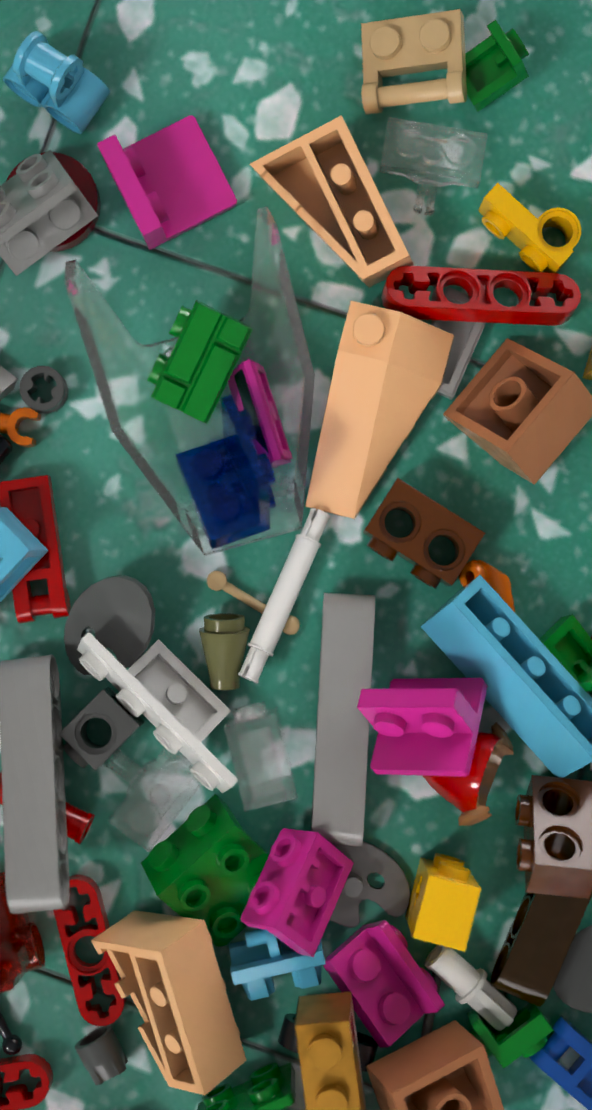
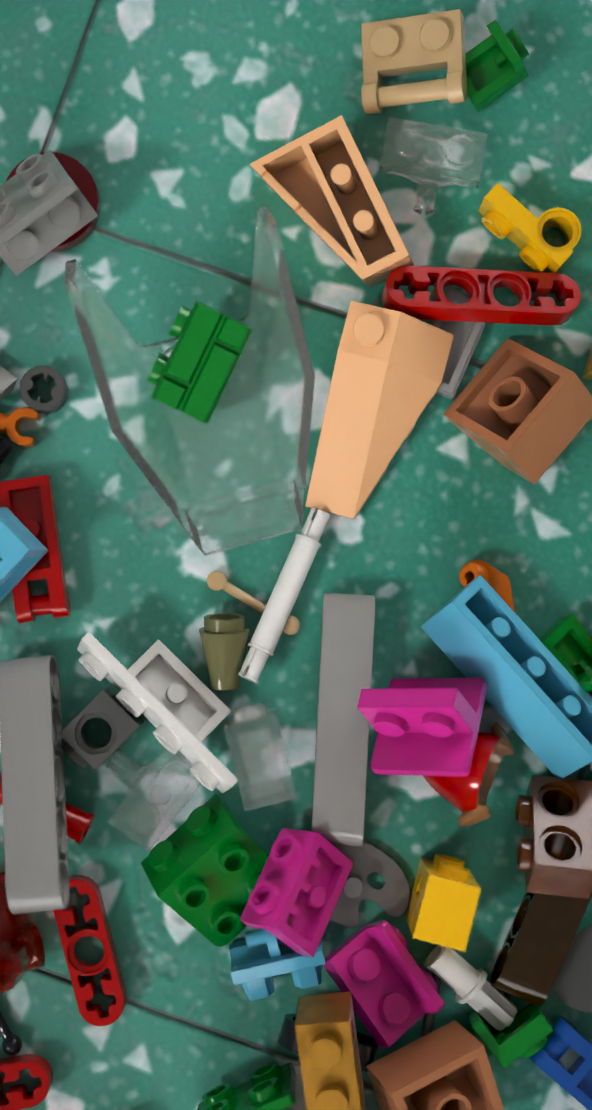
medium azure piece [3,31,110,134] -> none
dark grey piece [64,575,156,675] -> none
dark grey hose [75,1025,128,1085] -> none
light nougat wedge [91,910,247,1096] -> none
dark pink bracket [97,115,237,250] -> none
clear blue bracket [176,395,276,549] -> none
dark pink slope [228,359,293,472] -> none
reddish brown brick [363,478,485,589] -> none

